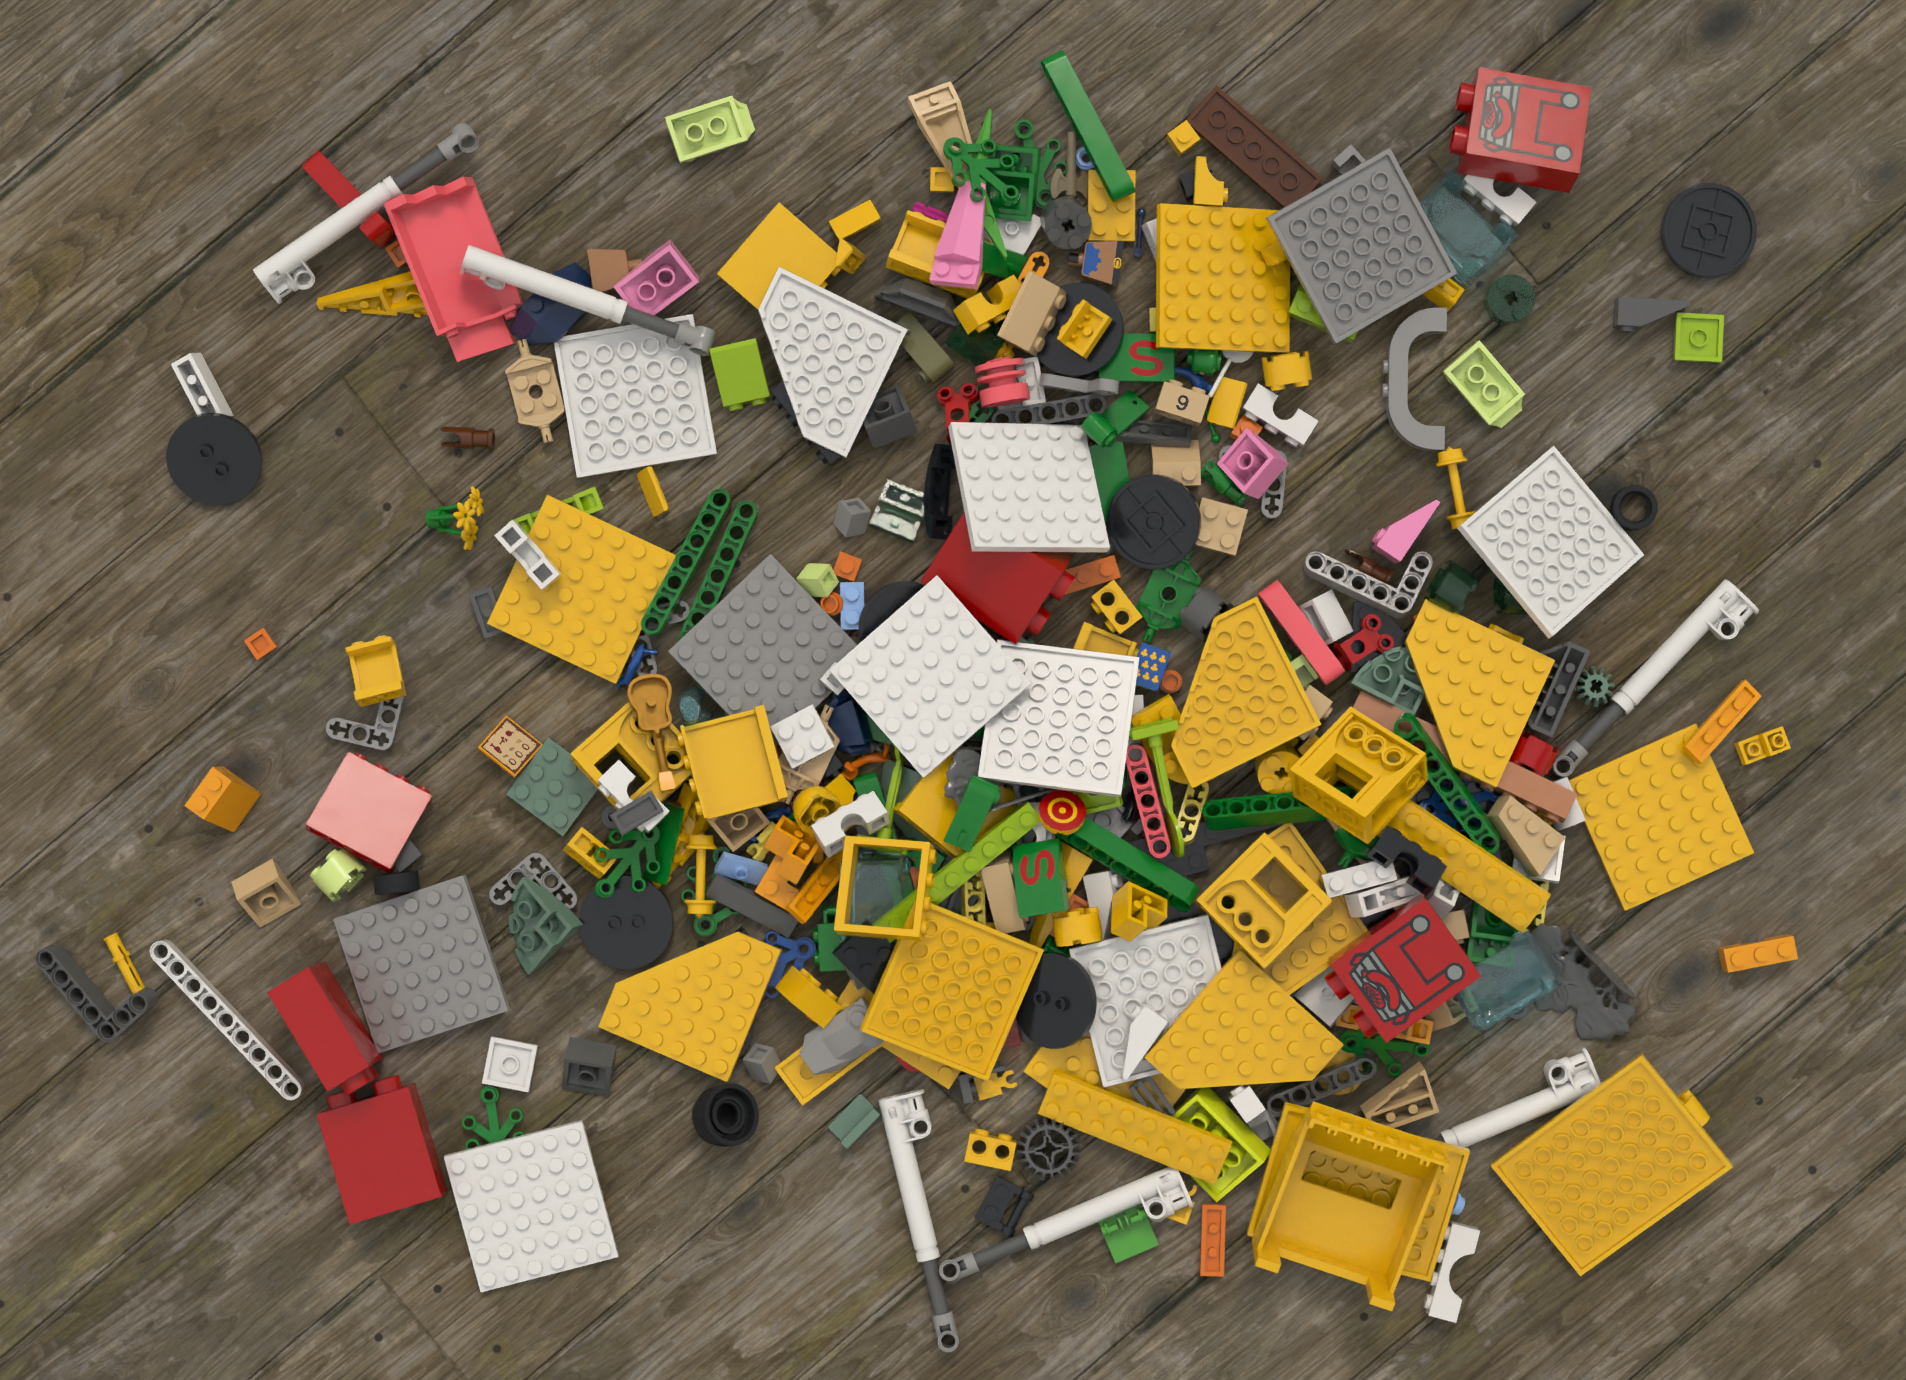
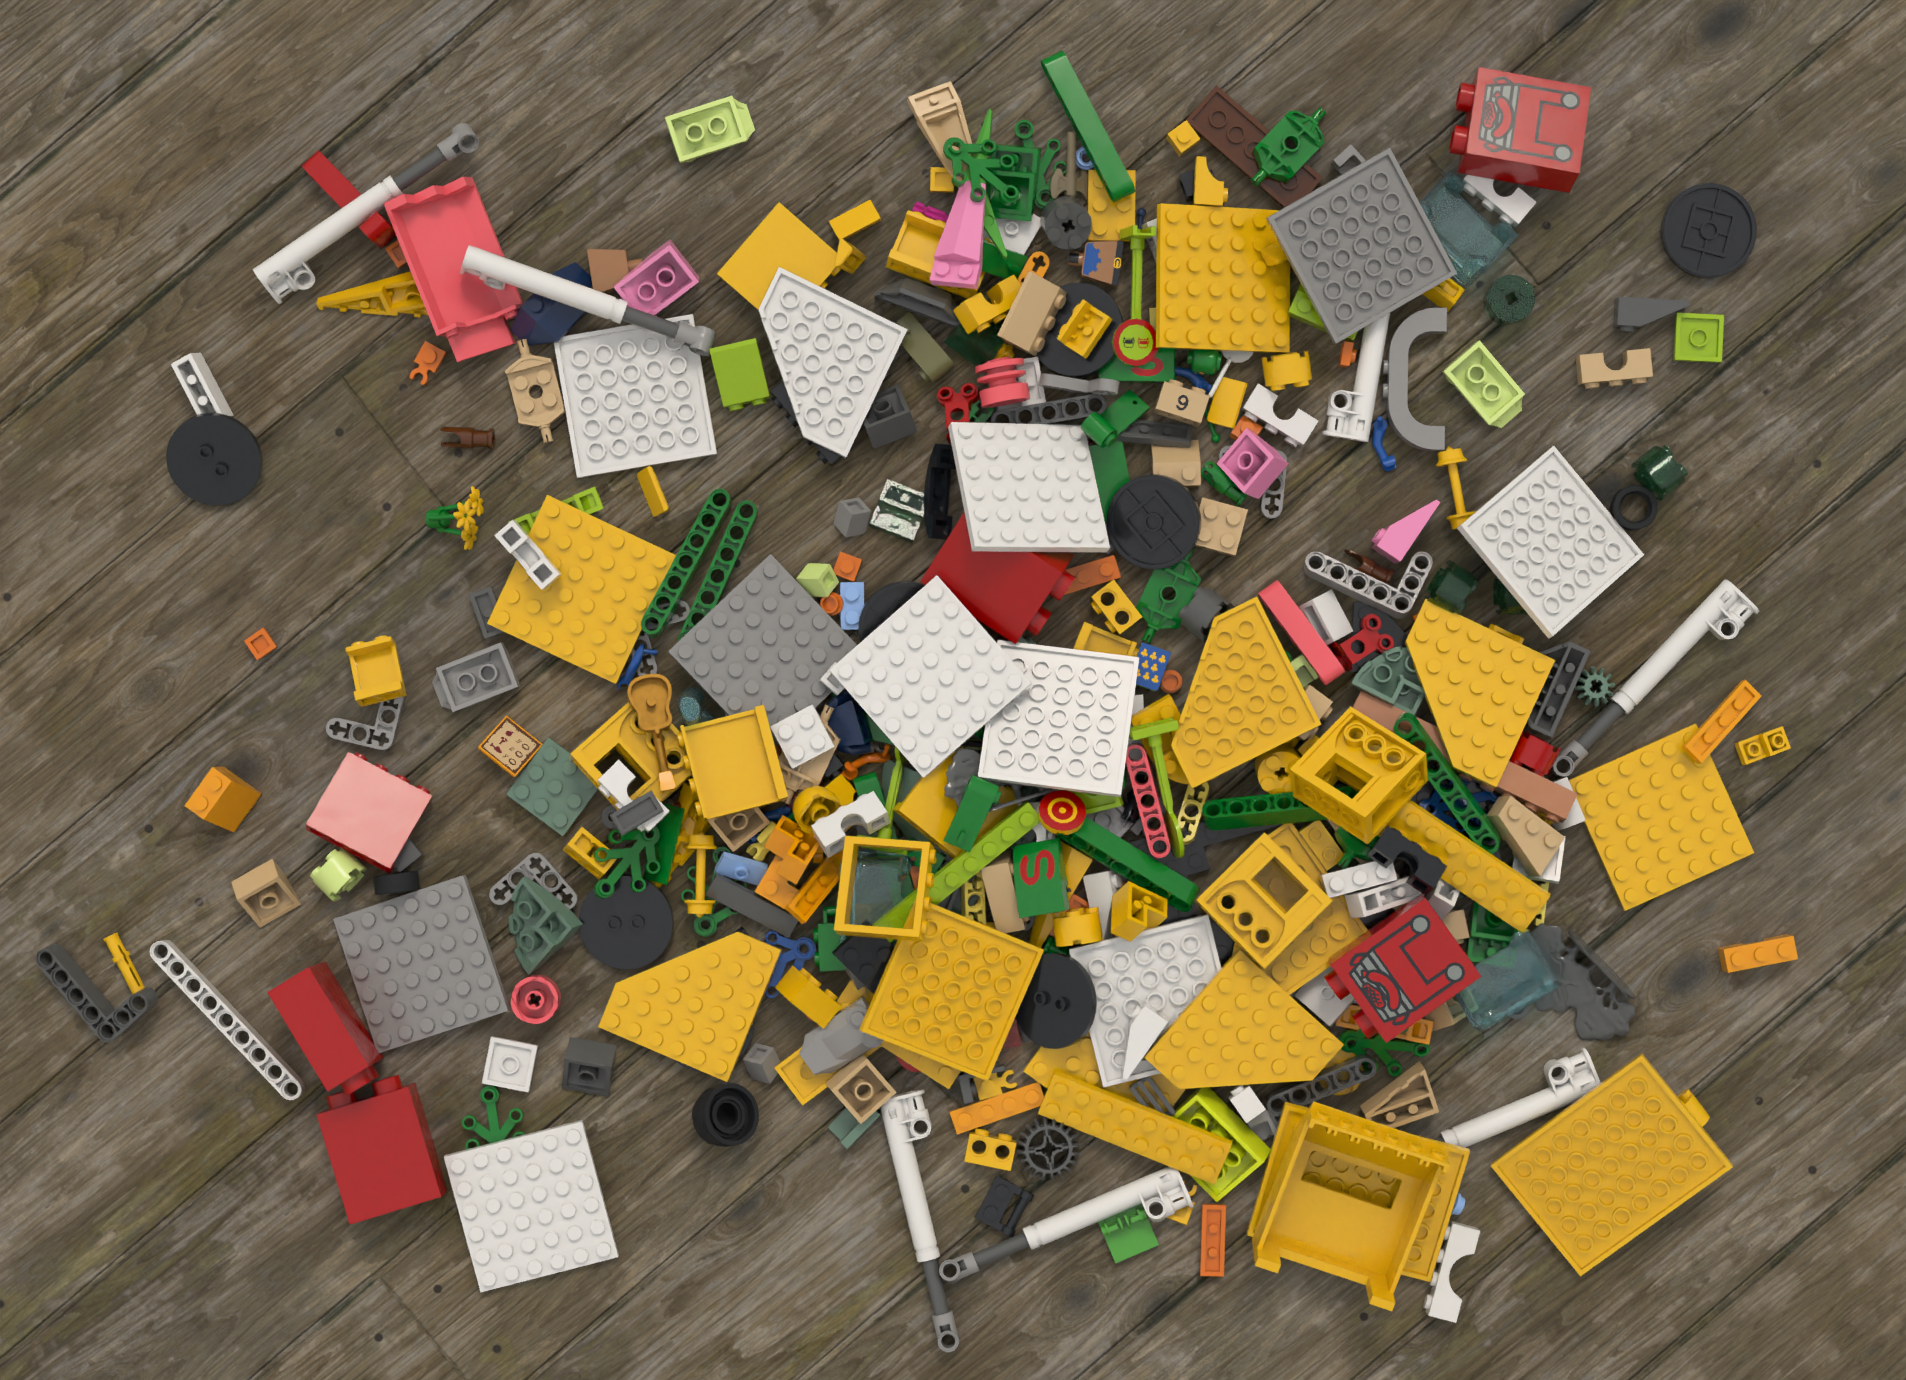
none -> orange plate [410,341,447,386]
none -> light grey slope [432,642,520,712]
none -> coral brick [511,975,561,1024]
none -> tan brick [825,1054,897,1124]
none -> light orange plate [949,1081,1044,1135]
none -> lime piece [1112,225,1158,366]
none -> green plate [1250,107,1326,186]
none -> yellow brick [1298,820,1344,871]
none -> white piece [1322,313,1390,442]
none -> orange plate [1338,341,1357,368]
none -> blue piece [1372,416,1396,471]
none -> tan arch [1575,348,1653,389]
none -> clear green brick [1631,445,1688,501]

